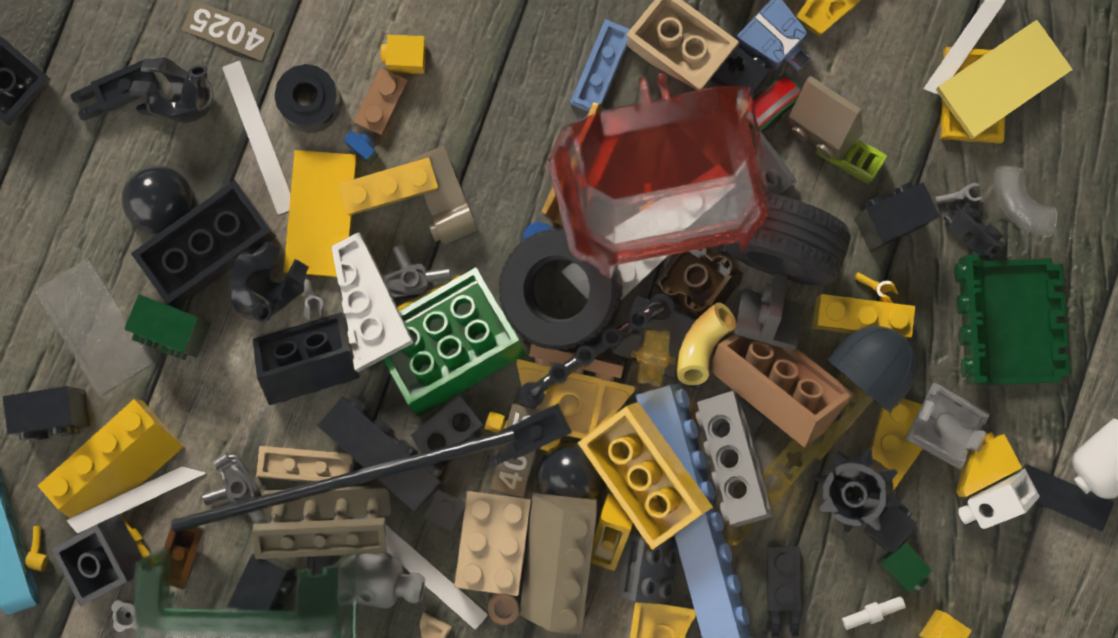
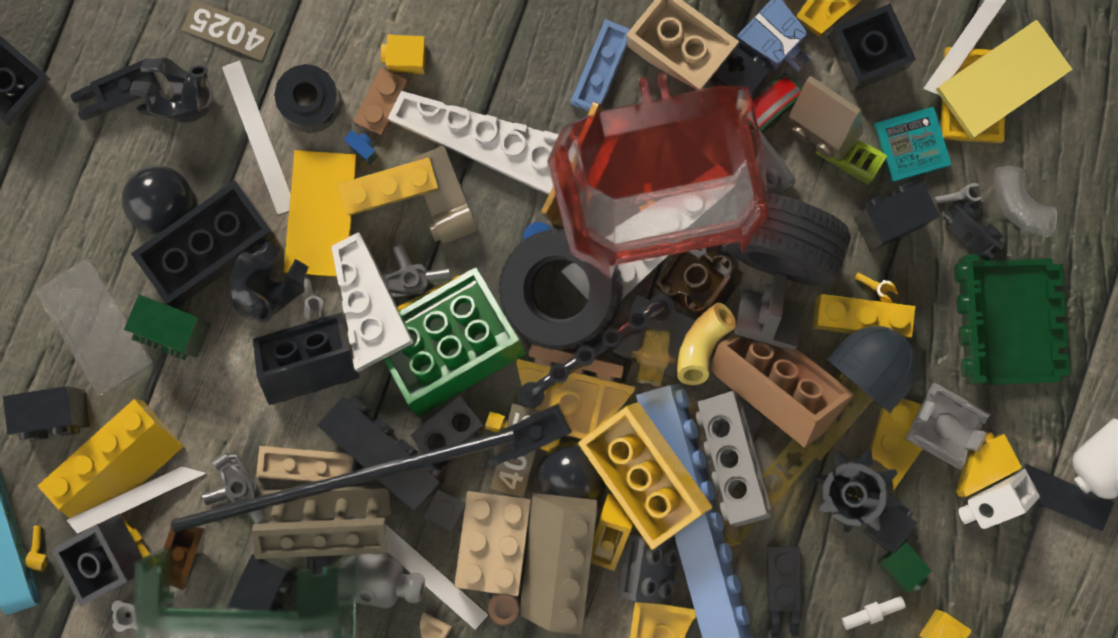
none -> white wing [388,91,576,195]
none -> black brick [828,3,916,92]
none -> teal tile [873,107,952,183]

